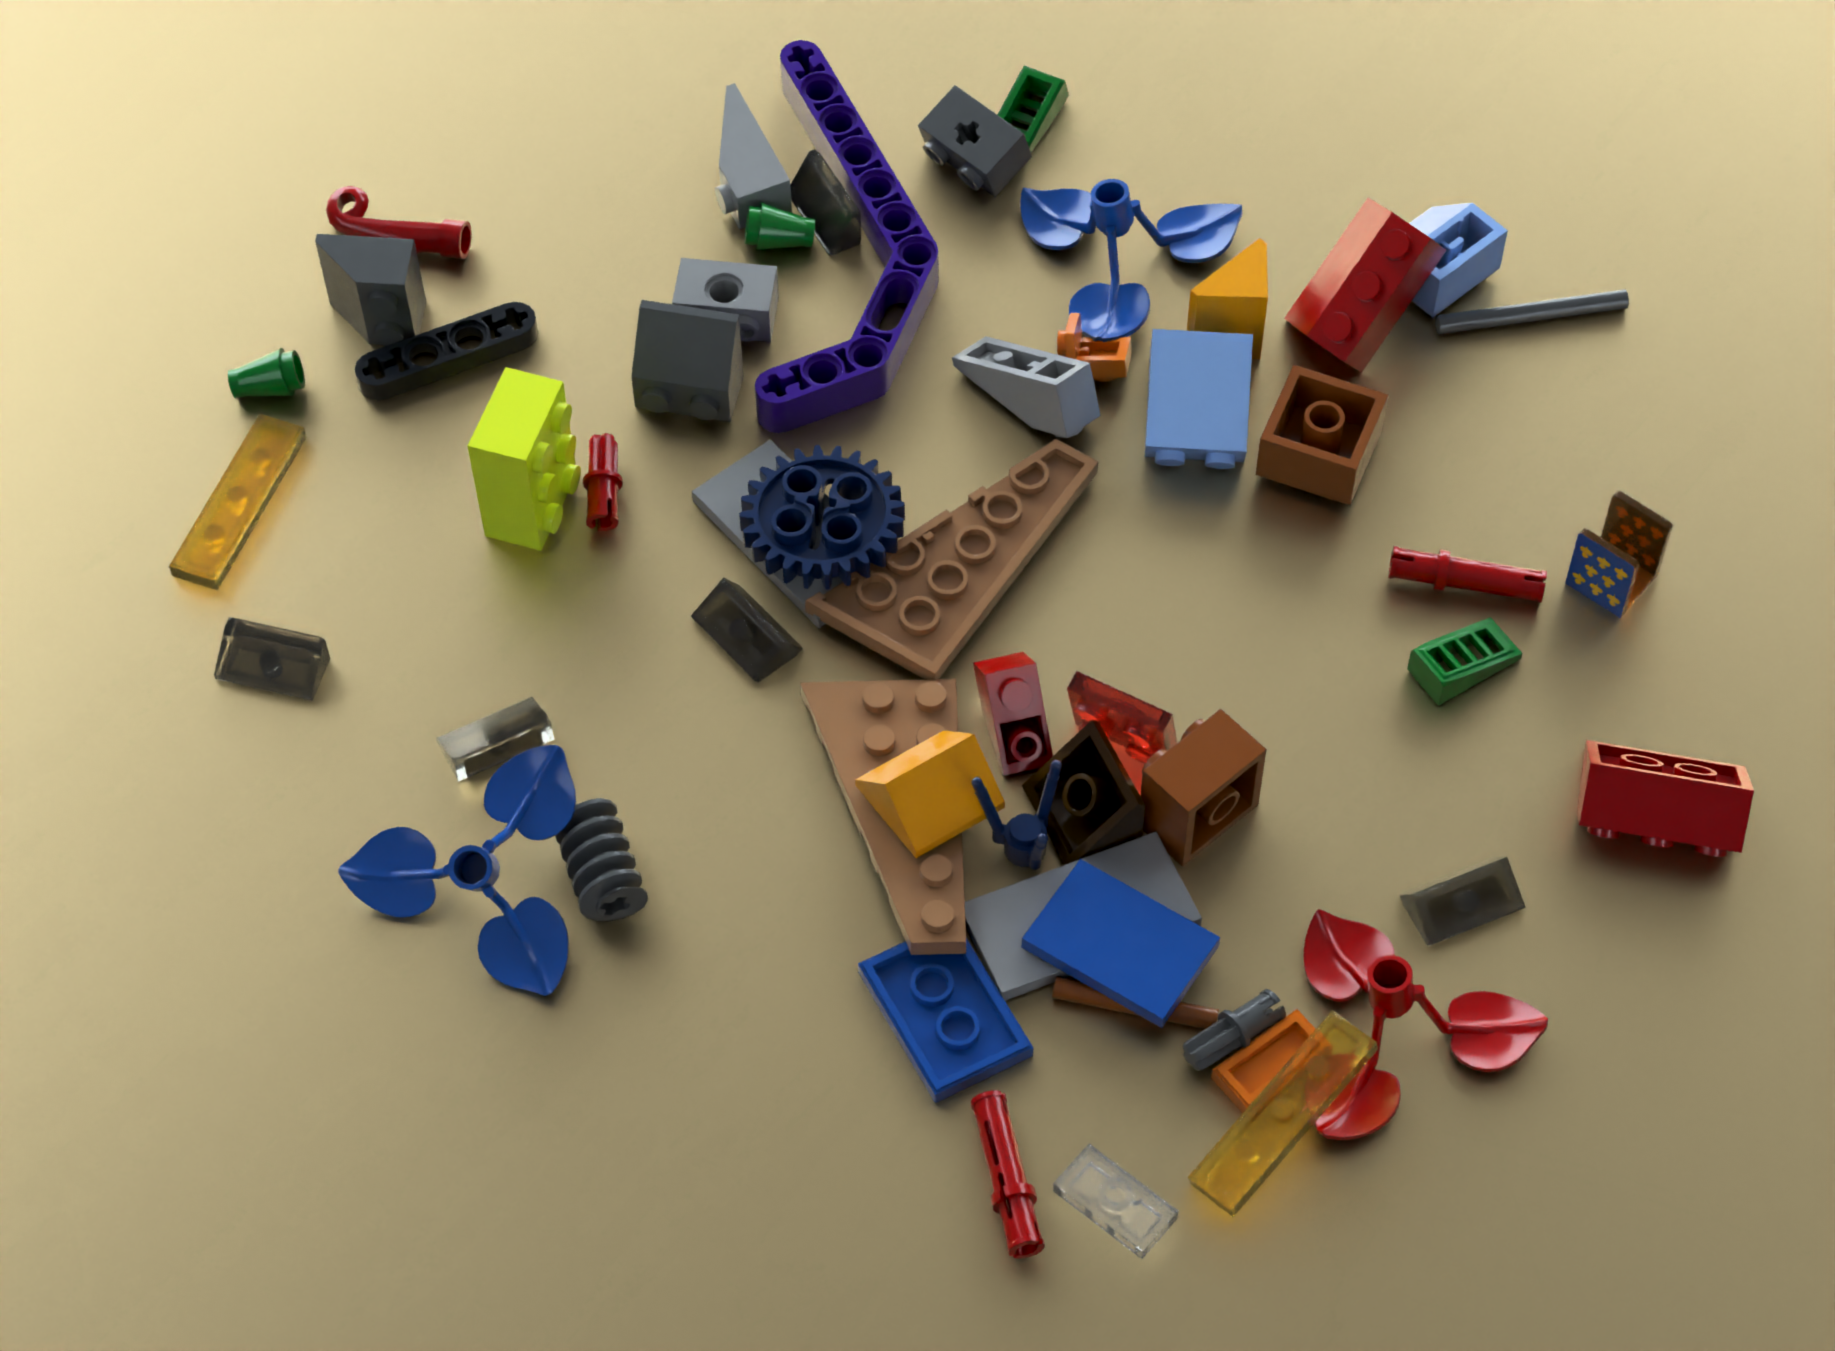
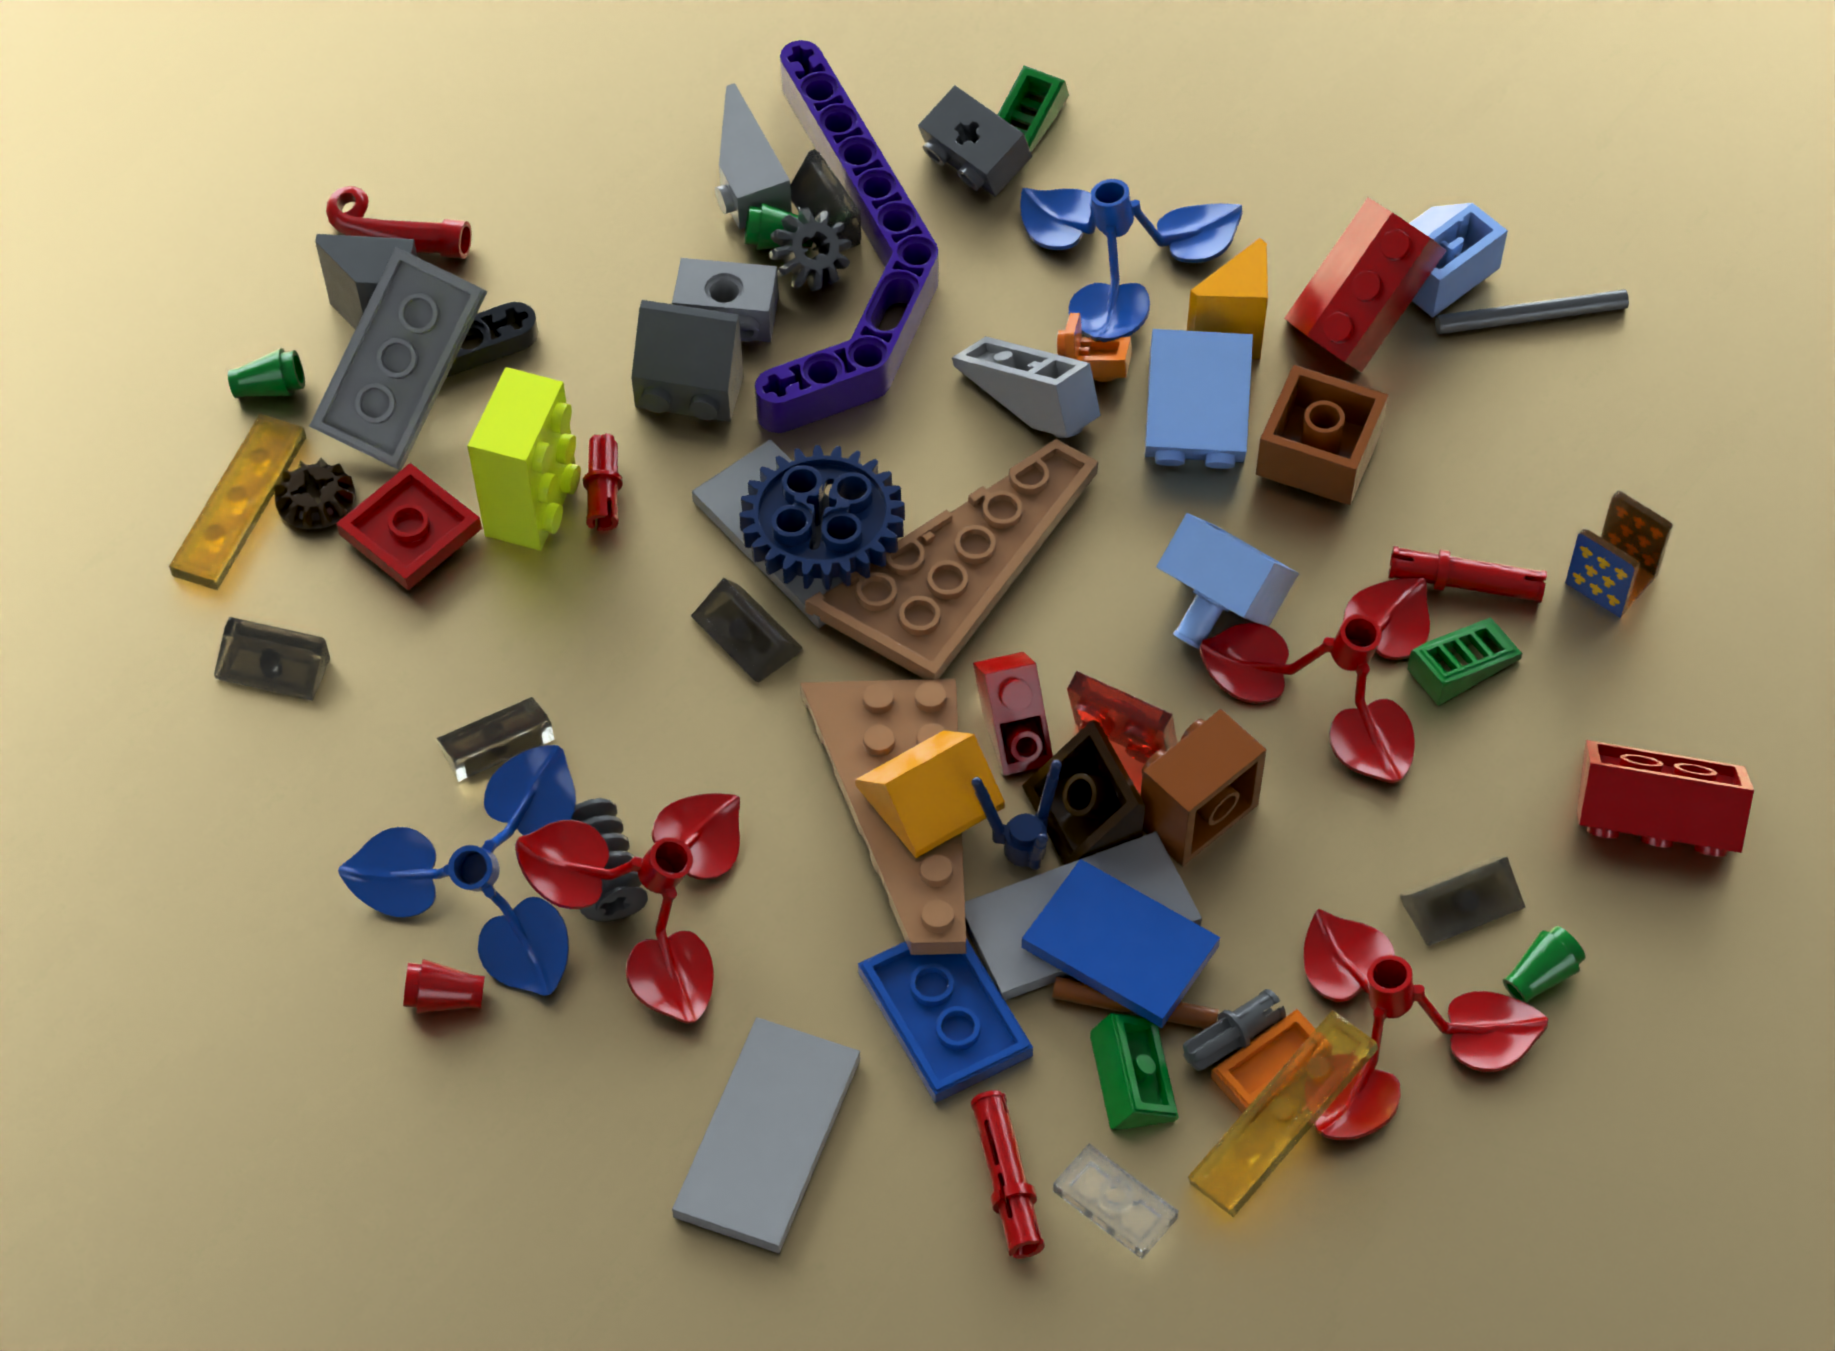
none -> dark brown gear [274,458,355,529]
none -> light grey tile [309,247,487,470]
none -> red plate [336,463,482,591]
none -> red cone [403,959,485,1013]
none -> red plant [515,793,740,1024]
none -> light grey tile [672,1017,860,1254]
none -> dark grey gear [769,208,852,291]
none -> green slope [1090,1013,1179,1130]
none -> light blue brick [1156,513,1299,650]
none -> red plant [1200,578,1430,783]
none -> green cone [1503,926,1586,1003]

